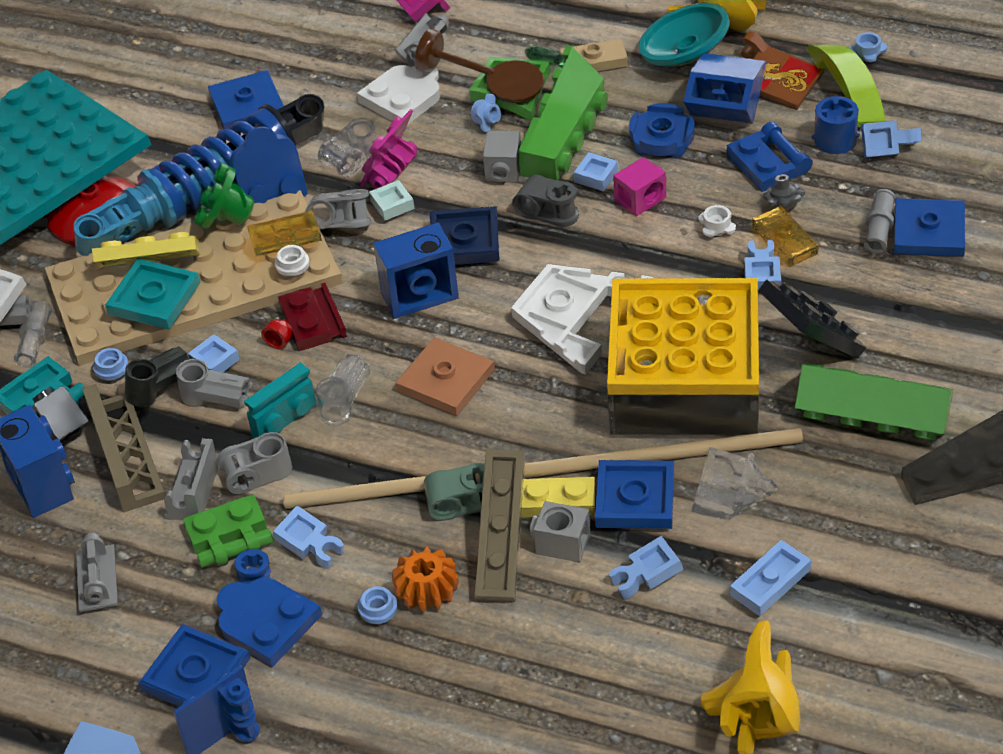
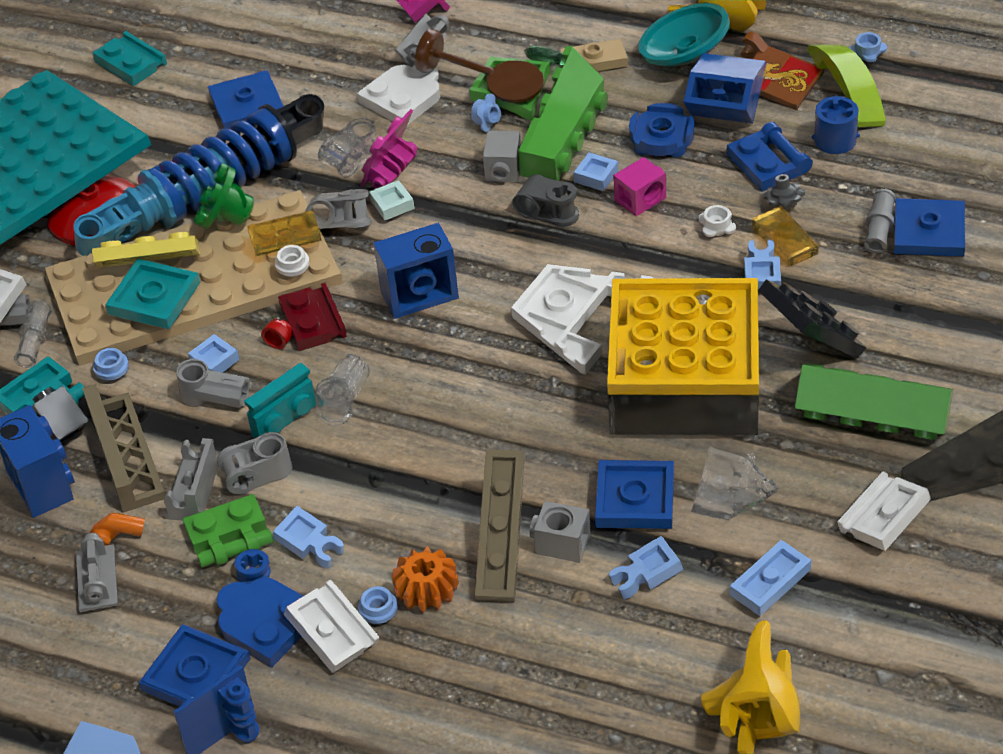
pearl dark grey piece [124,346,189,407] -> none
blue plate [231,126,308,203] -> none
tan piece [283,428,803,509] -> none
nougat plate [395,337,495,416] -> none
sand green piece [424,463,485,521] -> none
dark blue plate [430,206,500,265] -> none
light yellow plate [521,477,596,518] -> none
light blue plate [861,121,922,158] -> none
none -> orange arm [90,513,145,546]
none -> teal plate [92,31,167,86]
none -> white plate [284,580,380,673]
none -> white plate [837,472,931,551]

